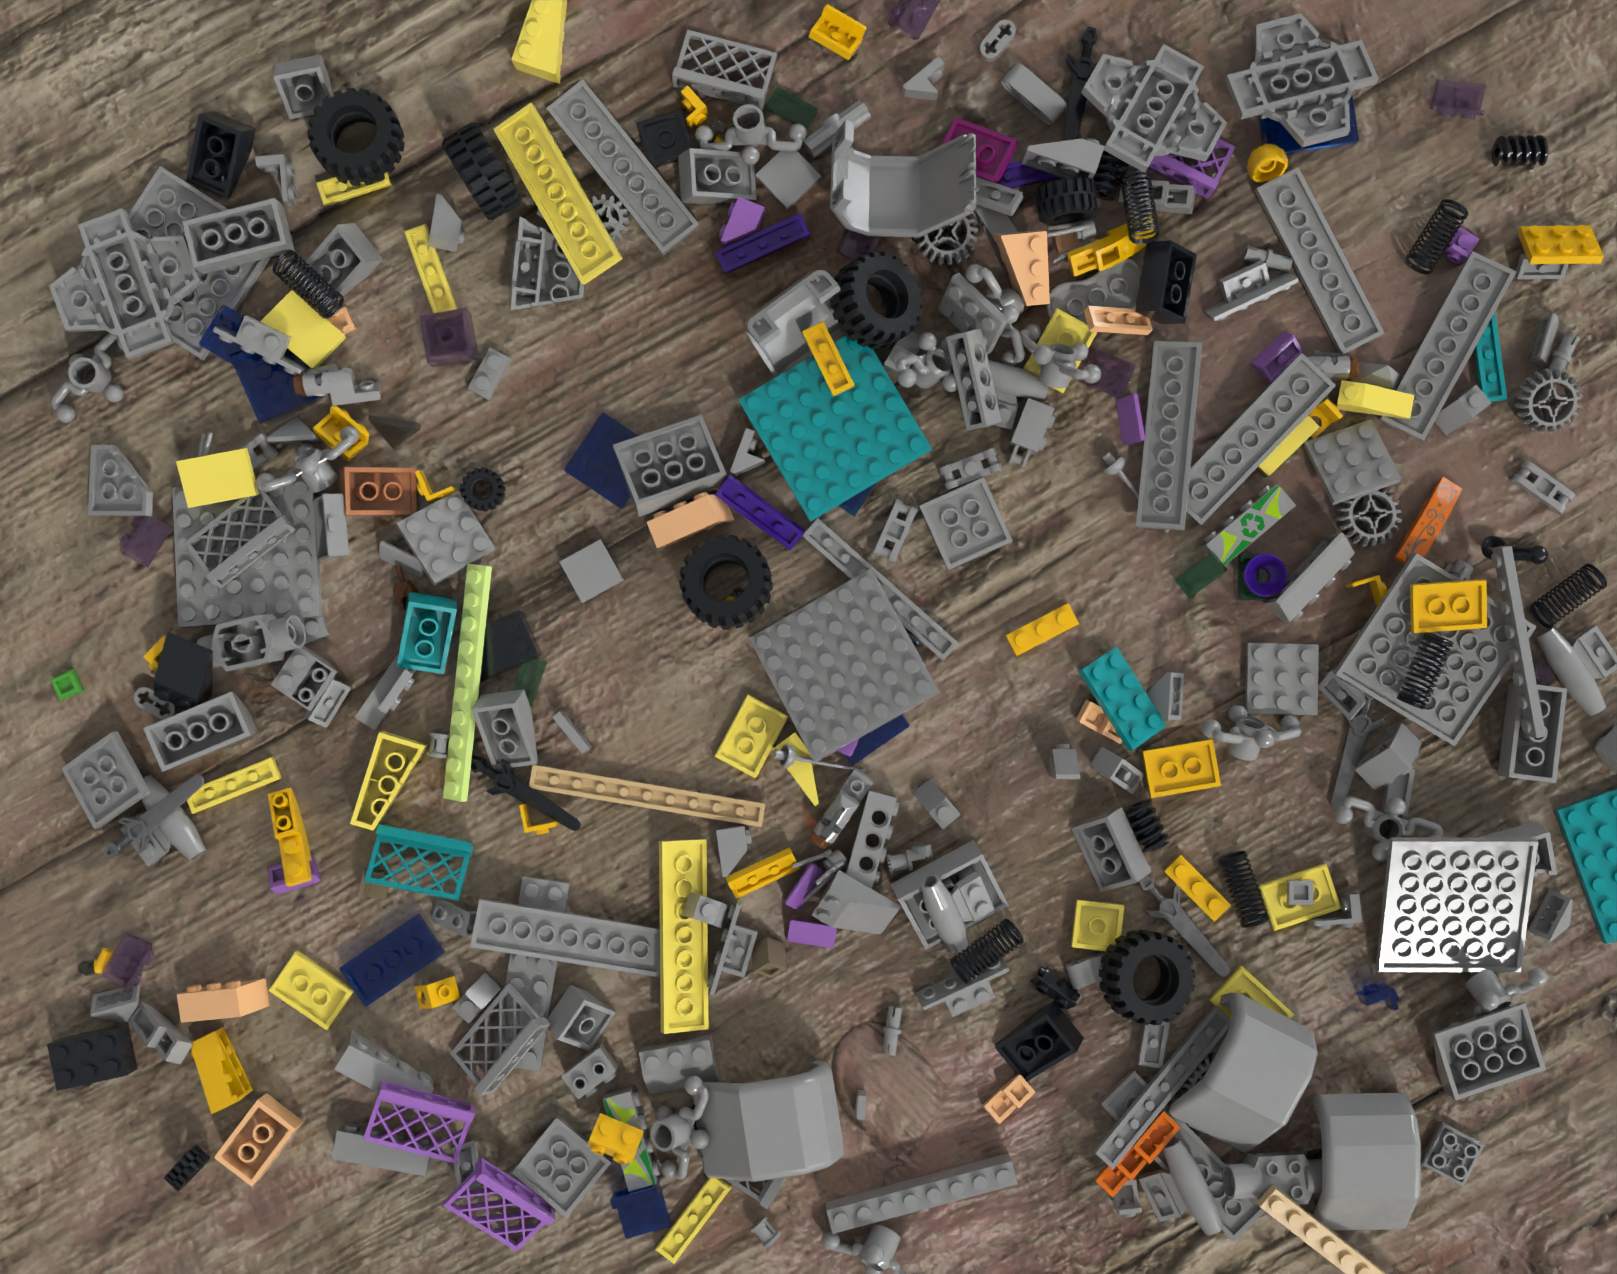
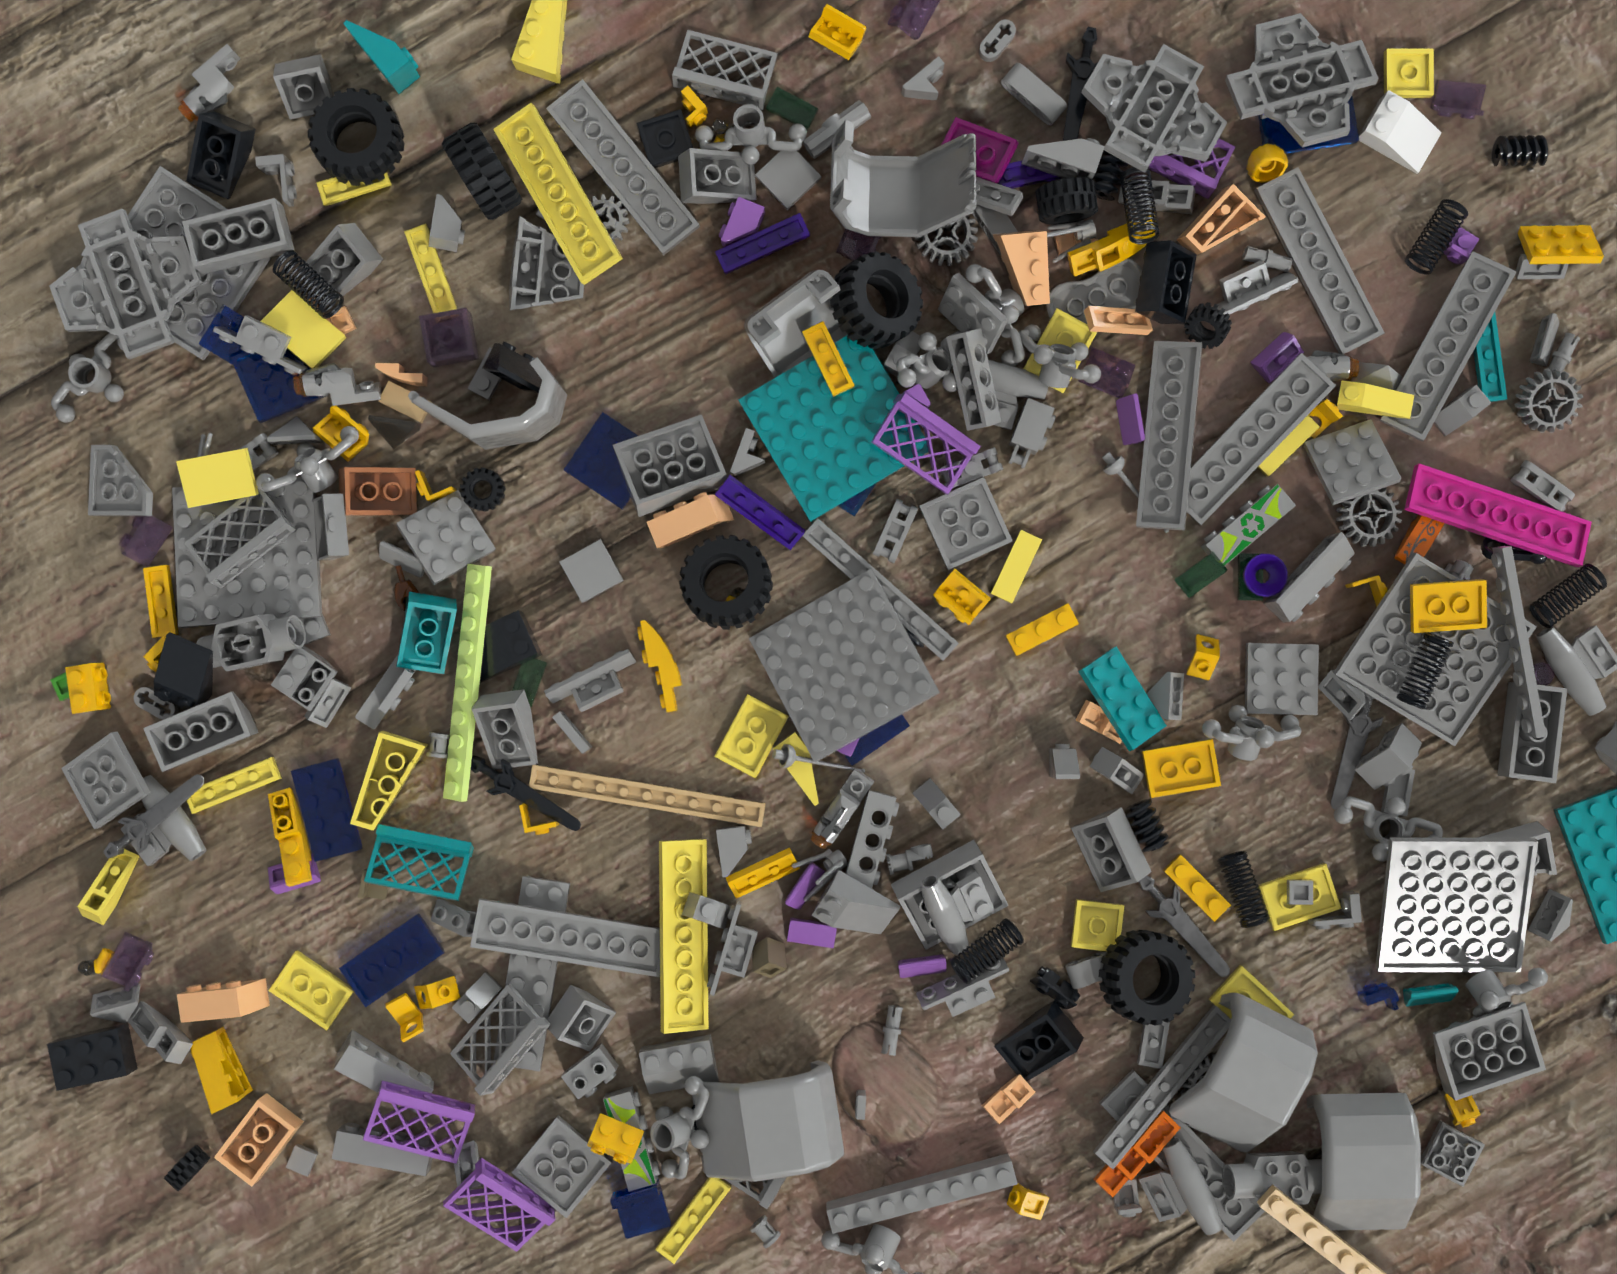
none -> yellow bracket [65,663,111,714]
none -> light yellow slope [77,848,139,926]
none -> yellow plate [143,565,179,638]
none -> light grey plate [177,44,240,122]
none -> light grey tile [286,1144,319,1177]
none -> clear blue plate [291,758,363,862]
none -> teal slope [343,20,420,94]
none -> light nougat slope [375,363,428,387]
none -> tan tile [378,381,432,423]
none -> yellow bracket [385,993,424,1042]
none -> light grey windscreen [408,357,567,450]
none -> black slope [482,341,542,393]
none -> light grey bracket [544,649,636,712]
none -> yellow slope [637,620,683,712]
none -> medium lavender fence [871,393,981,494]
none -> medium lavender slope [897,954,946,978]
none -> medium lavender slope [903,384,931,409]
none -> yellow bracket [933,569,991,625]
none -> light yellow tile [990,530,1042,604]
none -> yellow bracket [1007,1183,1049,1220]
none -> light nougat wedge [1177,184,1266,255]
none -> black tyre [1184,302,1232,349]
none -> yellow bracket [1187,634,1220,680]
none -> white slope [1357,90,1442,174]
none -> light yellow plate [1384,49,1434,98]
none -> teal slope [1403,983,1459,1007]
none -> dark pink plate [1404,464,1592,567]
none -> yellow bracket [1444,1094,1481,1128]

